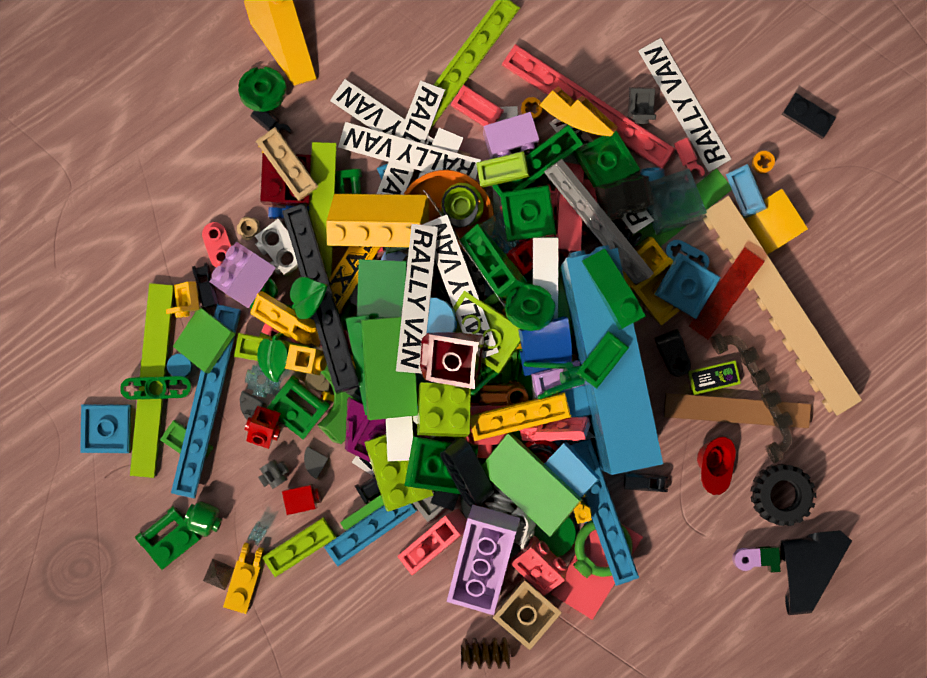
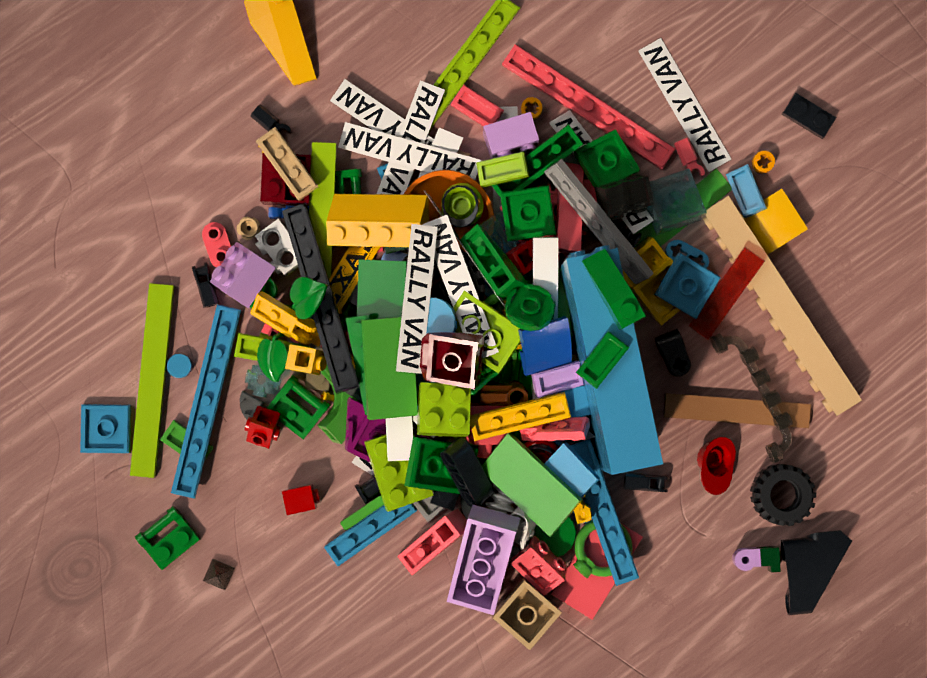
green beam [120,376,193,400] -> none
yellow bracket [166,281,199,318] -> none
bright green tile [173,307,236,374] -> none
green head [184,501,223,537] -> none
yellow hinge [223,542,264,614] -> none
green tile [238,67,287,112] -> none
clear light blue bush [247,521,269,546] -> none
dark grey gear [258,459,289,489] -> none
lime tile [262,517,337,577] -> none
dark grey tile [304,446,329,479] -> none
dark brown piece [461,637,510,669] -> none
green plant [523,362,585,399] -> none
yellow slope [540,86,618,136] -> none
dark grey bracket [628,87,656,124] -> none
dark azure tile [640,167,665,181] -> none
tile [688,360,741,395] -> none

